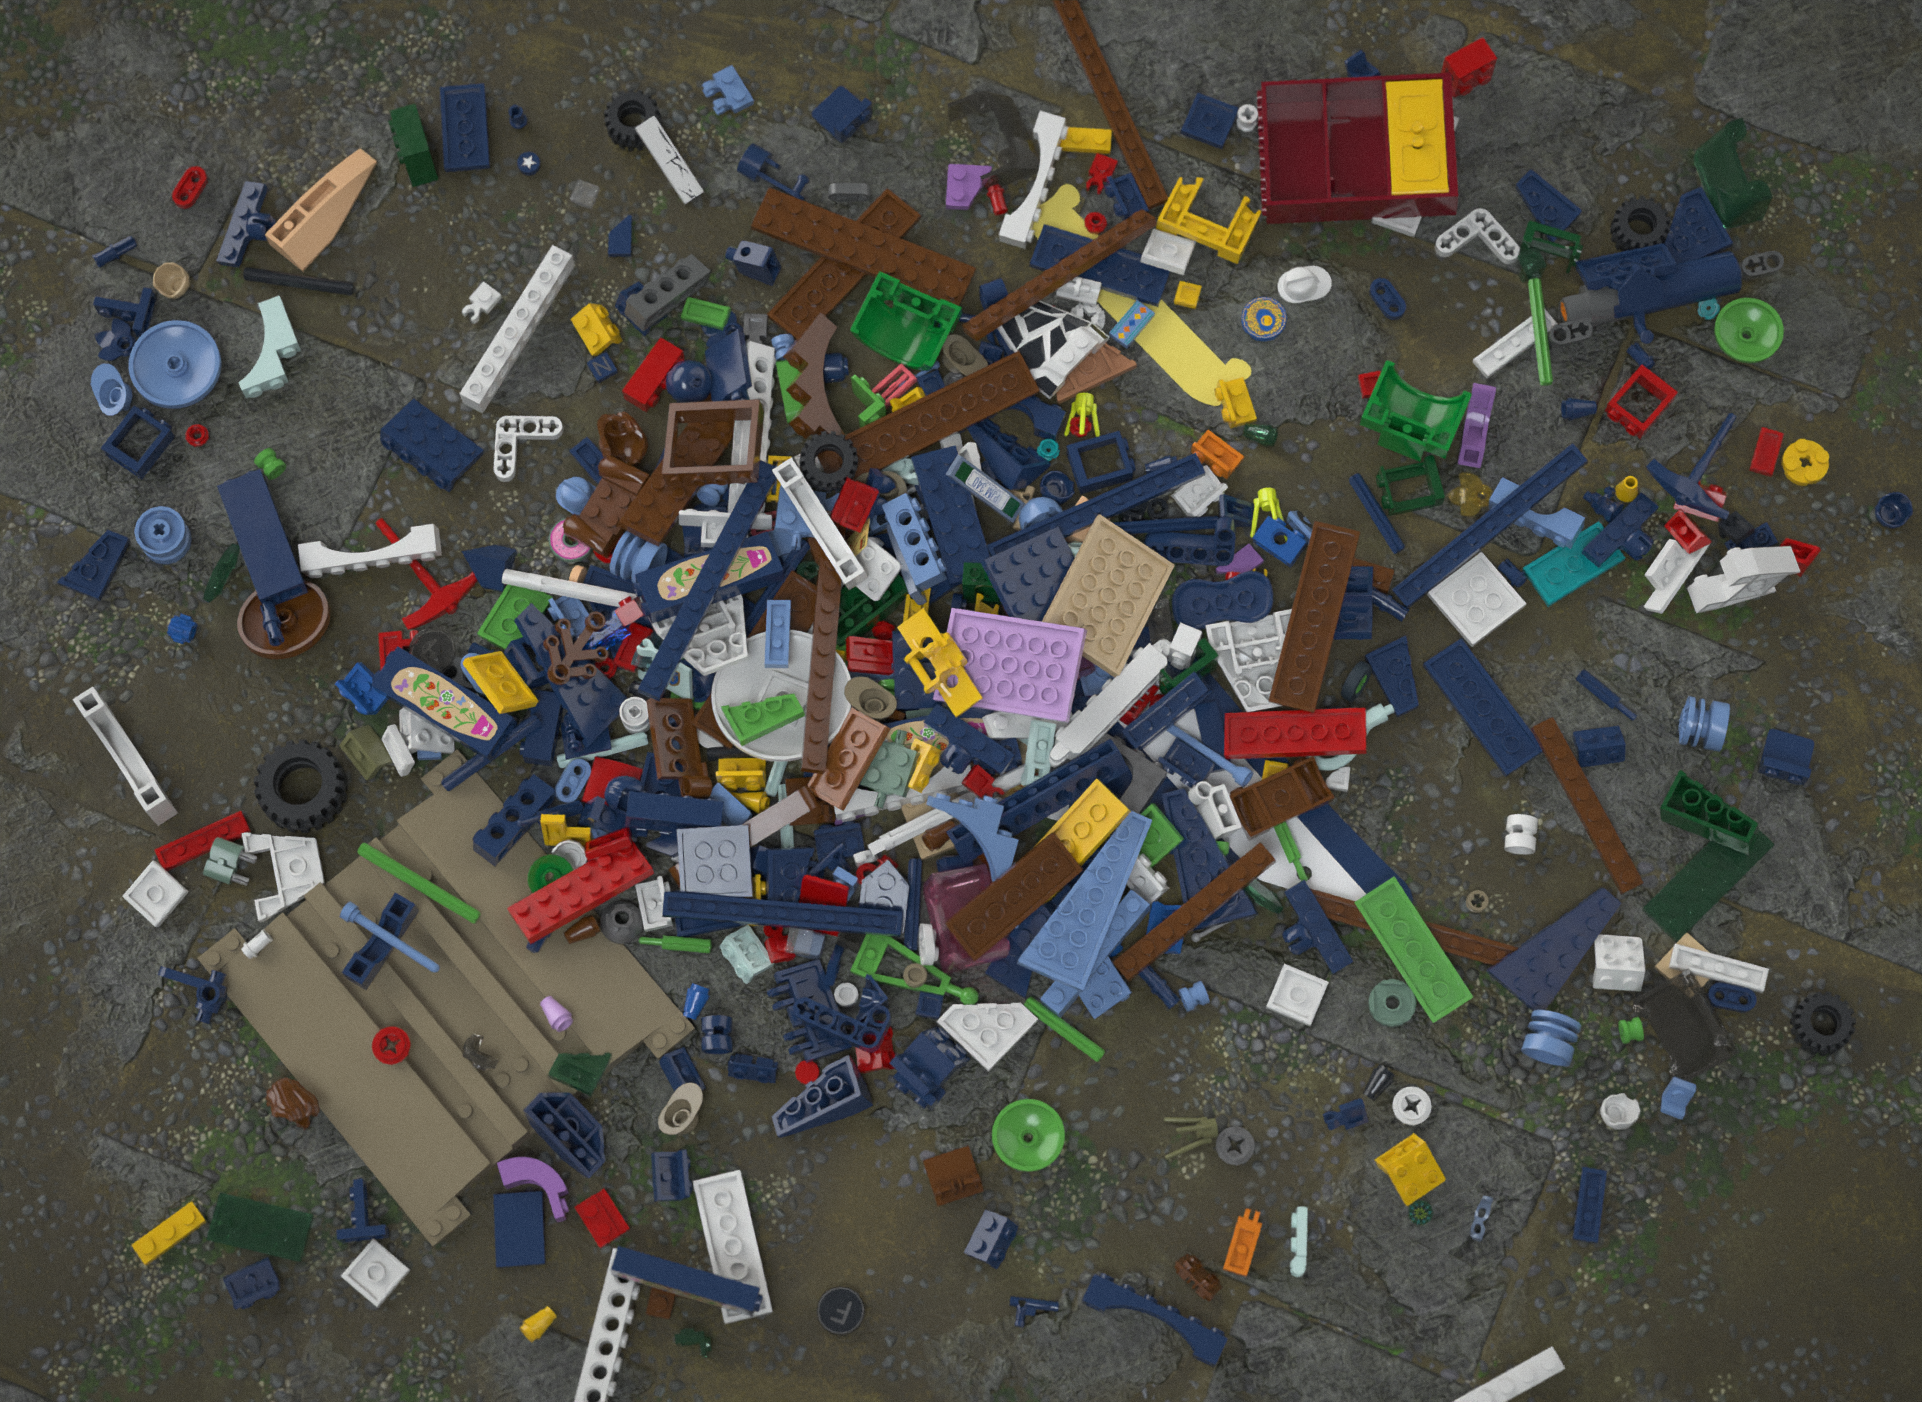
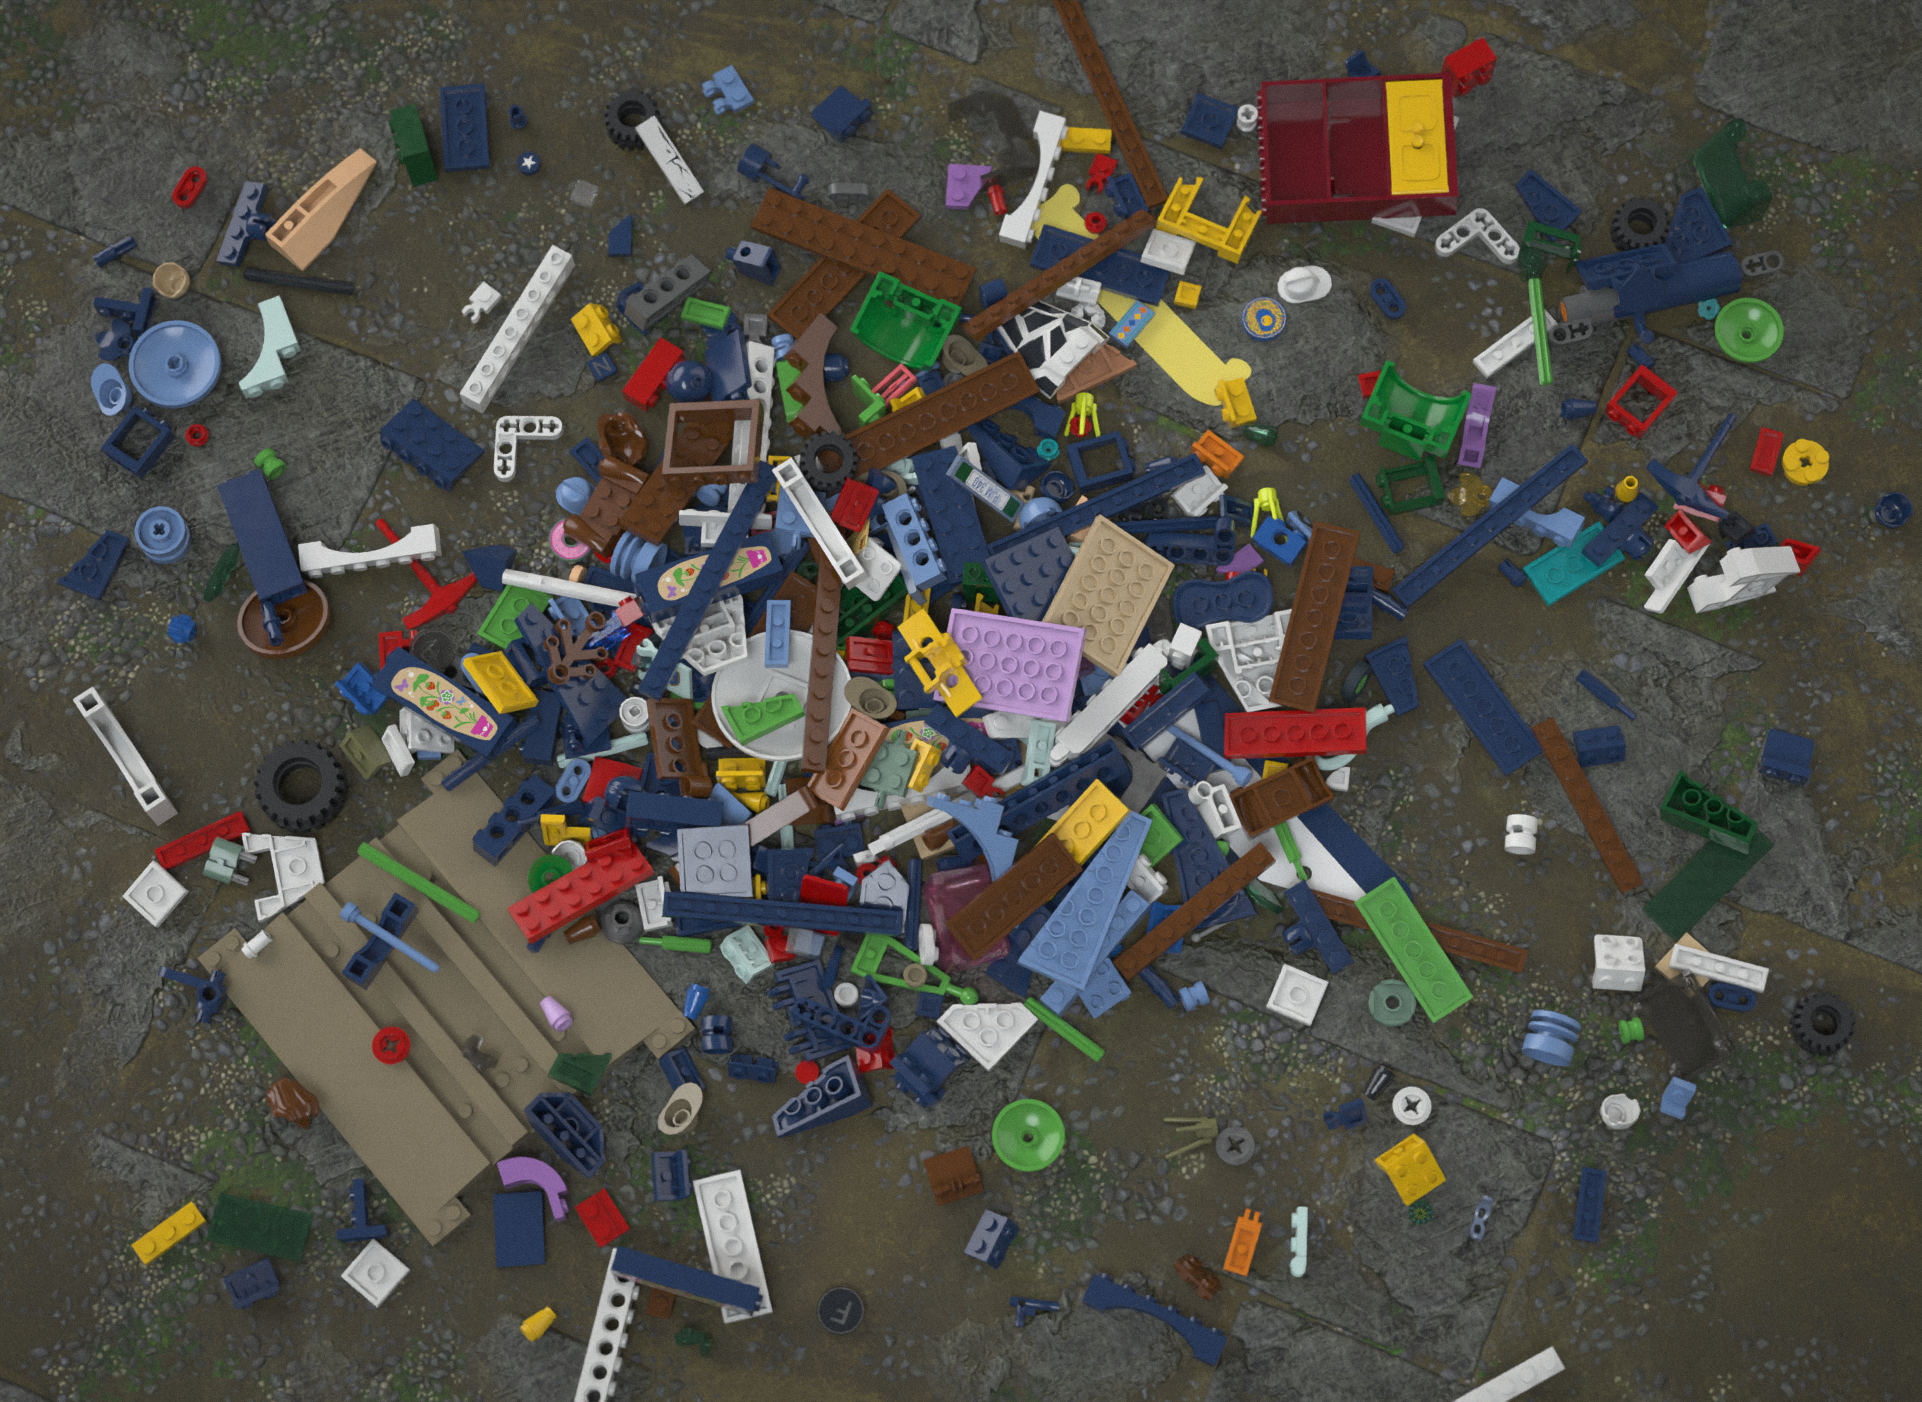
white plate [1427,552,1526,647] -> none
dark tan bush [1466,890,1489,913] -> none
dark blue wing [1485,888,1621,1011] -> none
medium blue wheel [1678,696,1730,752] -> none

